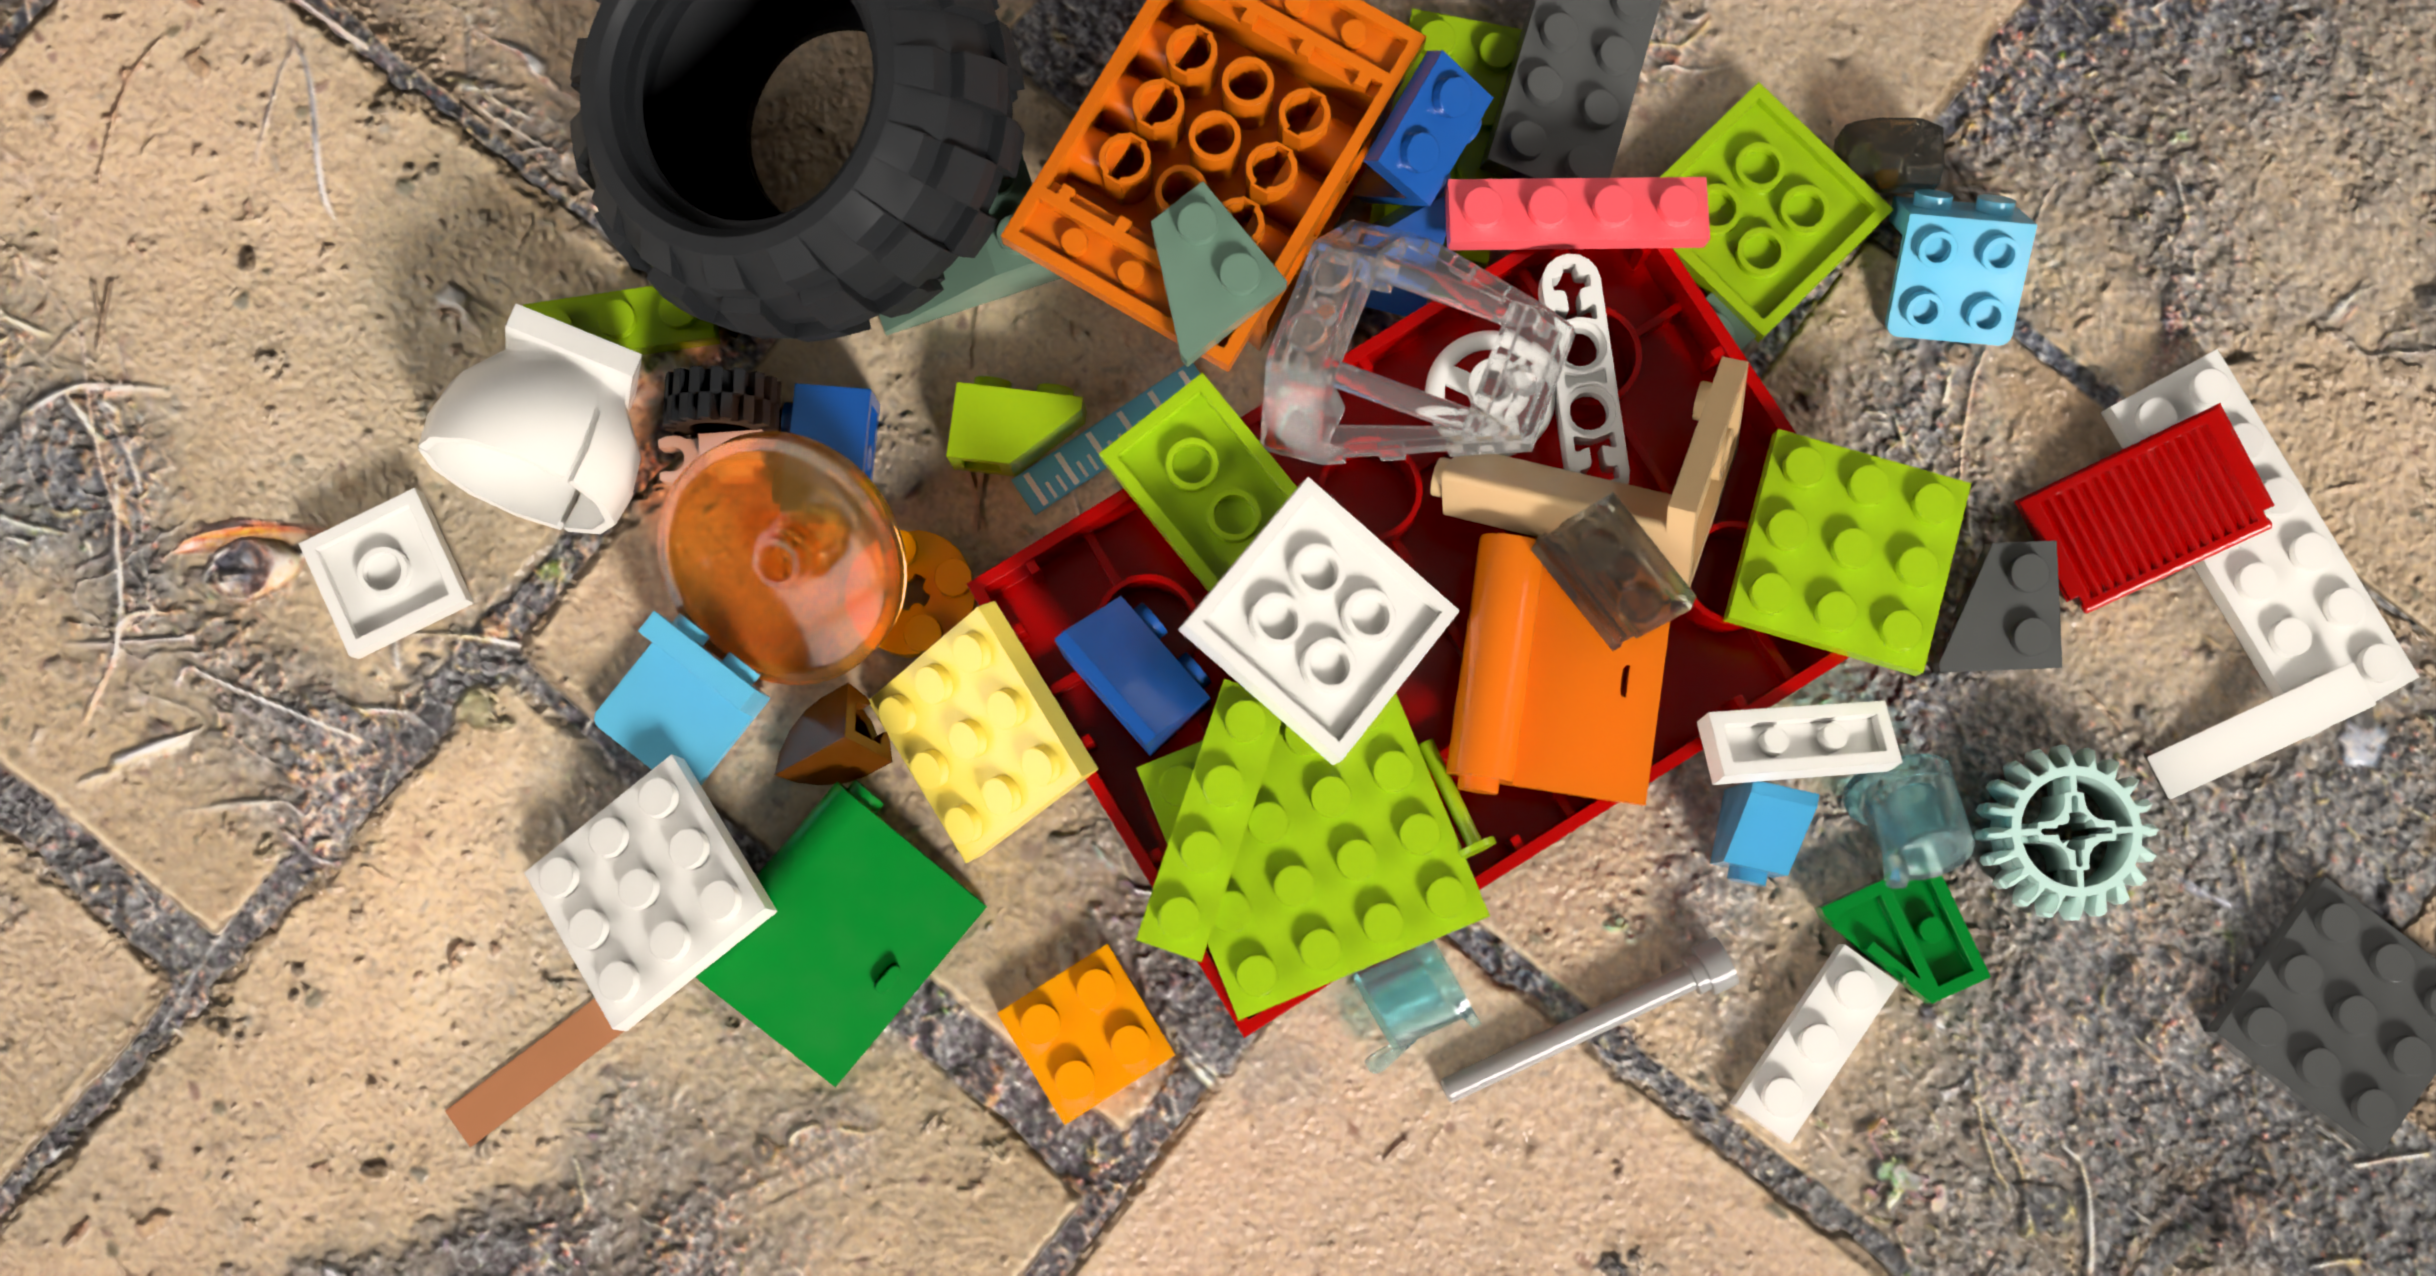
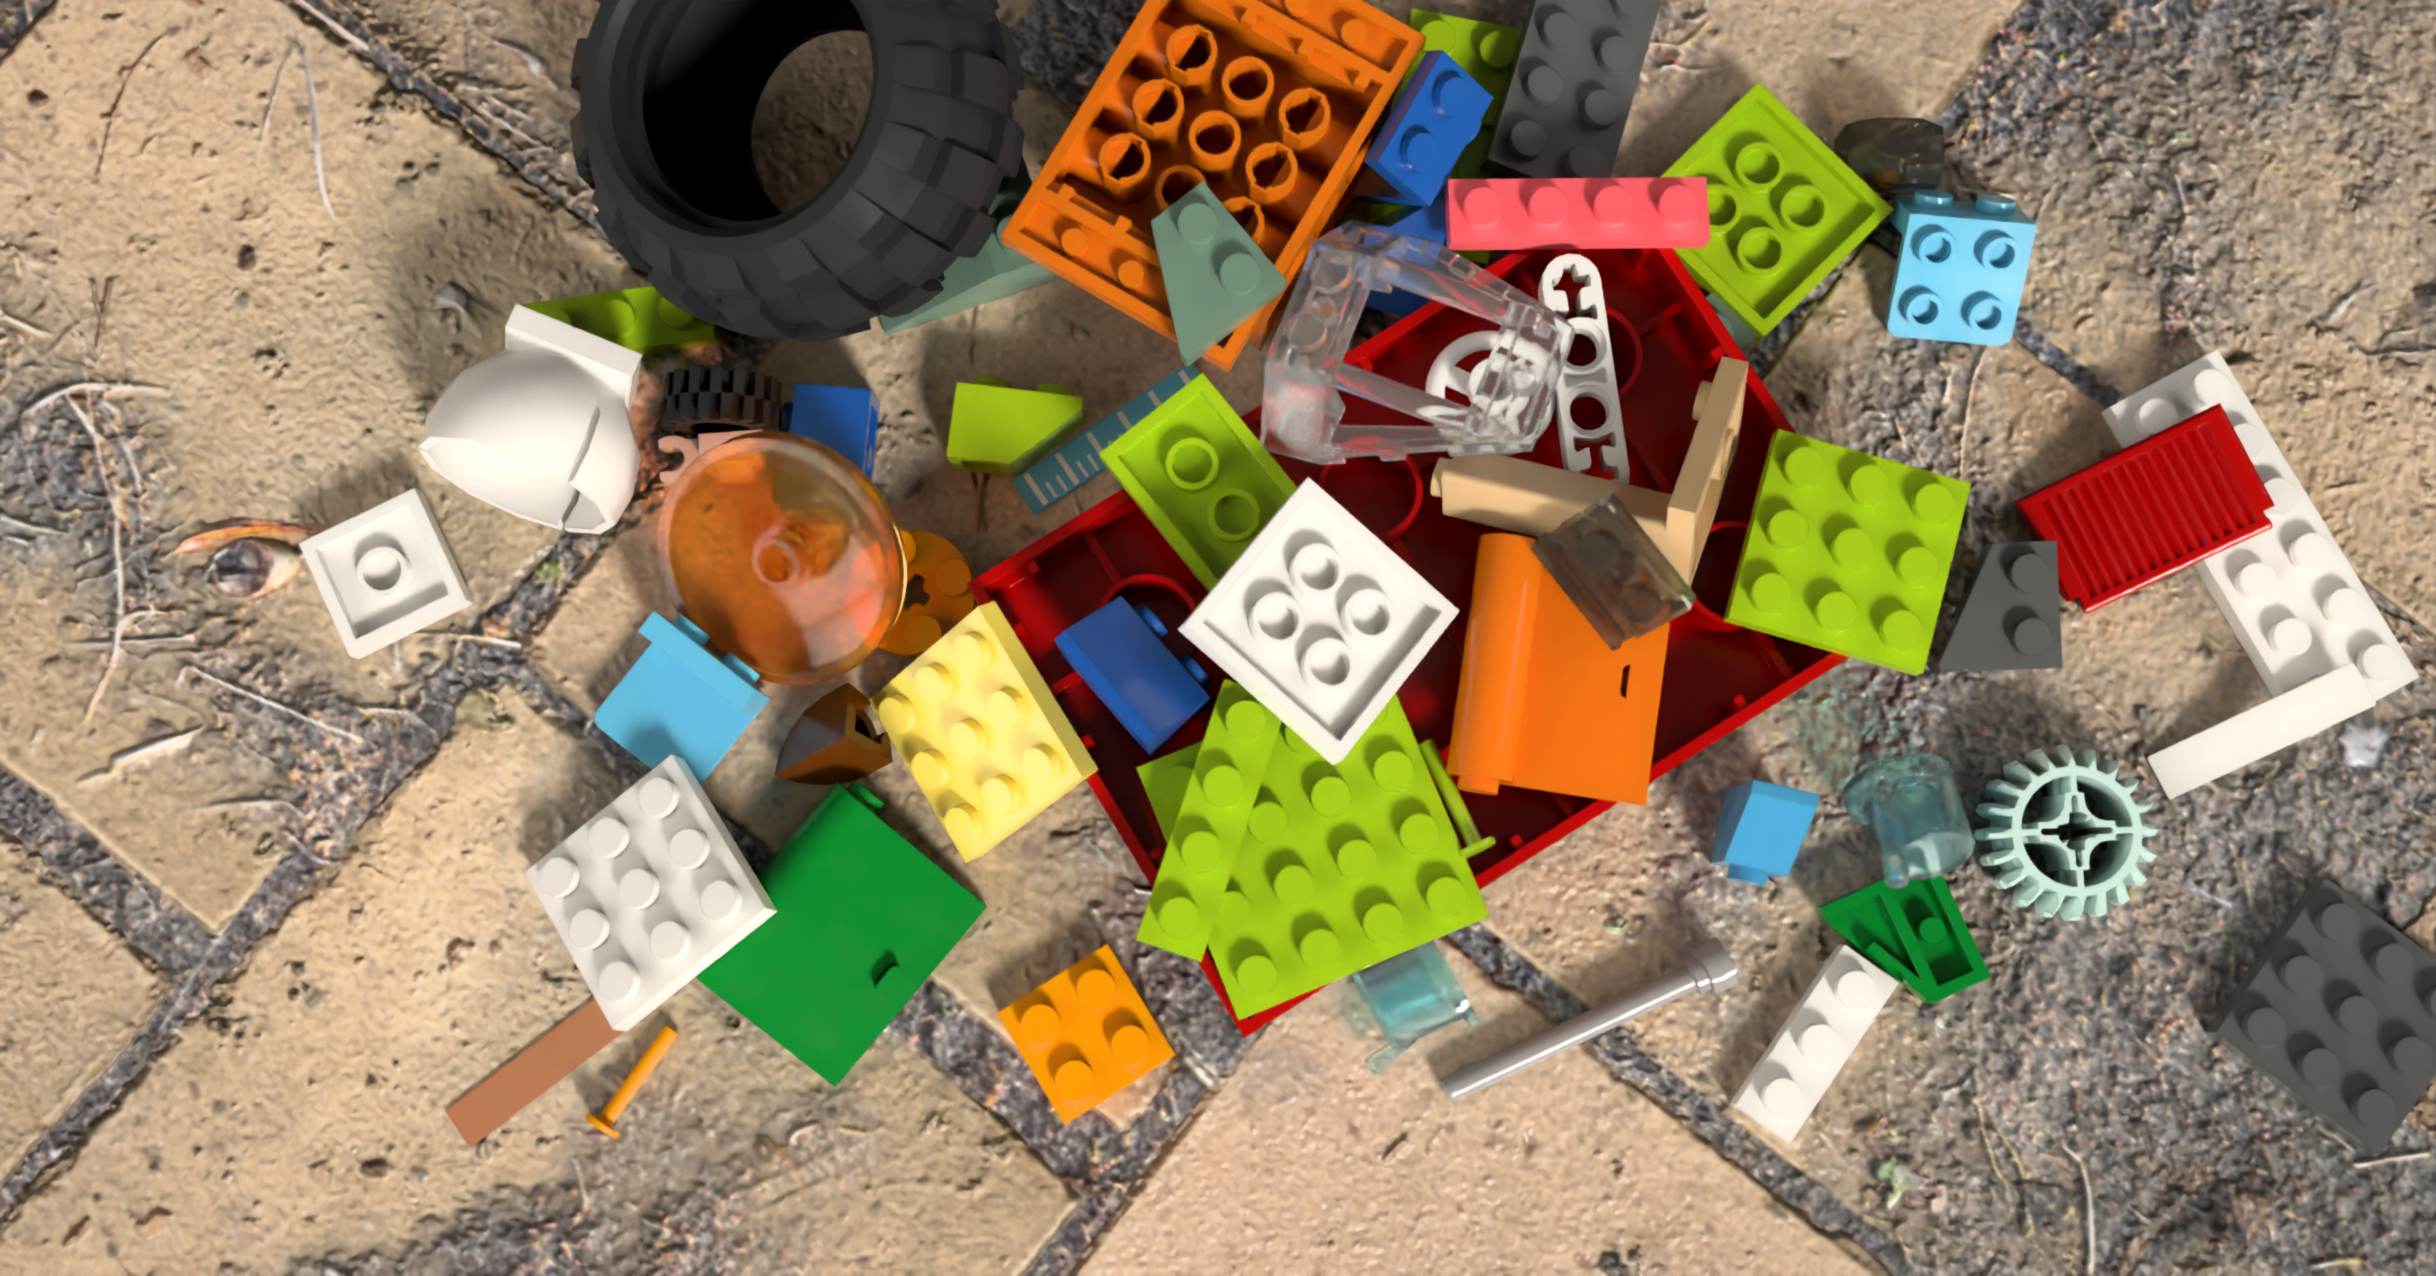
white plate [1697,700,1903,785] -> none
none -> light orange pin [584,1025,679,1139]

